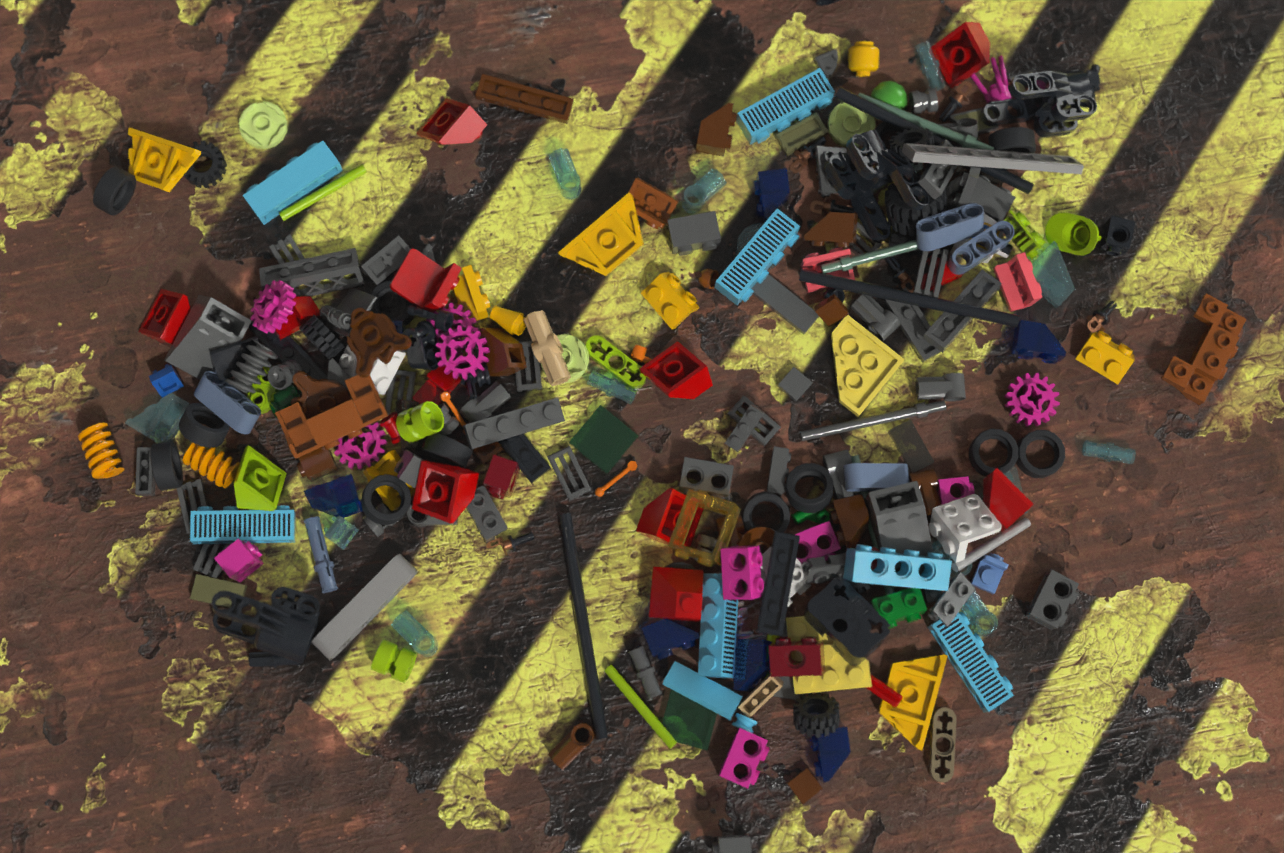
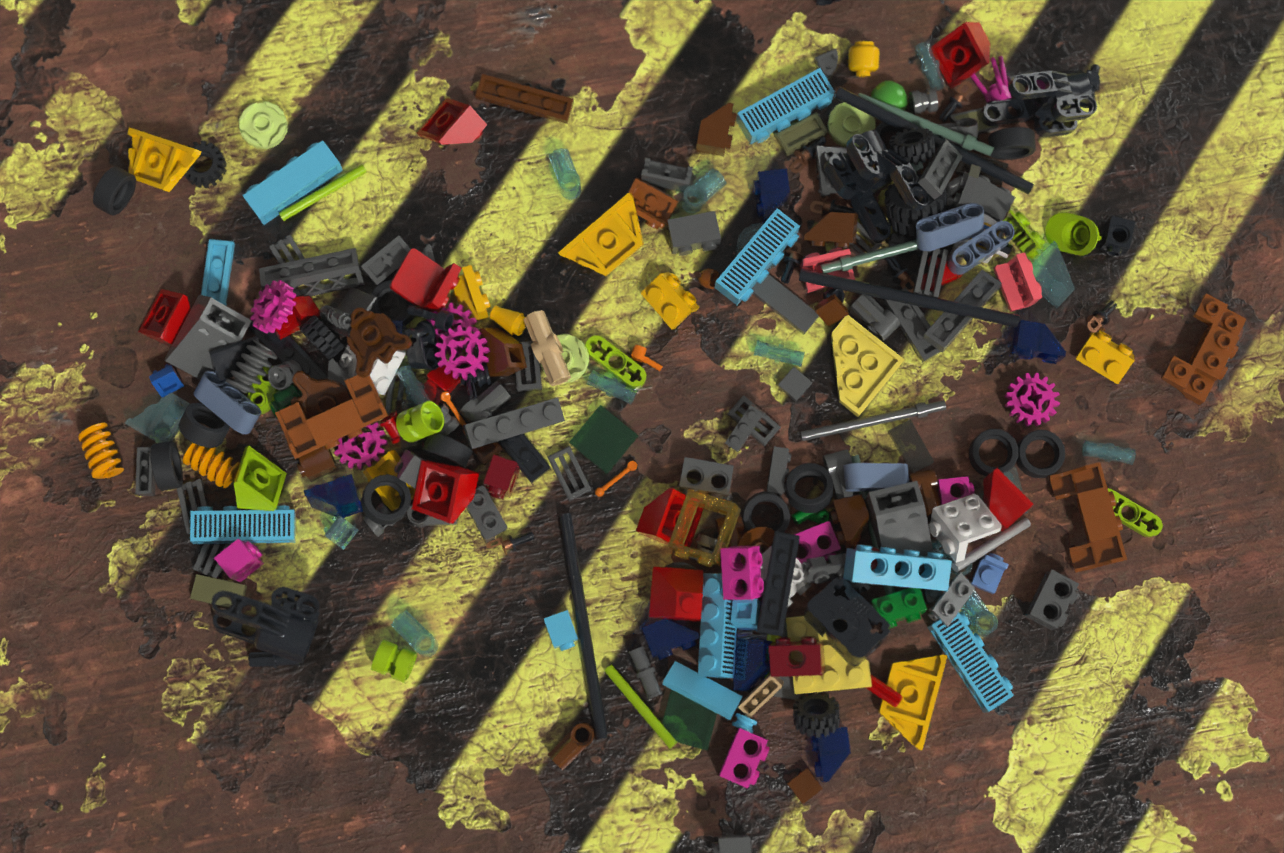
sand blue pin [304,516,338,593] -> none
light grey beam [312,554,418,660] -> none
red slope [639,341,713,399] -> none
light grey tile [902,143,1084,174] -> none
dark grey piece [915,373,966,401] -> none
dark tan beam [929,707,957,782] -> none
none -> medium azure tile [201,239,235,306]
none -> clear light blue pin [396,365,430,406]
none -> medium azure brick [544,610,578,651]
none -> dark grey hinge [641,157,693,193]
none -> medium azure brick [731,599,761,631]
none -> clear light blue pin [754,340,805,367]
none -> black piece [781,242,805,284]
none -> dark orange bracket [1049,462,1127,573]
none -> lime beam [1108,488,1163,537]

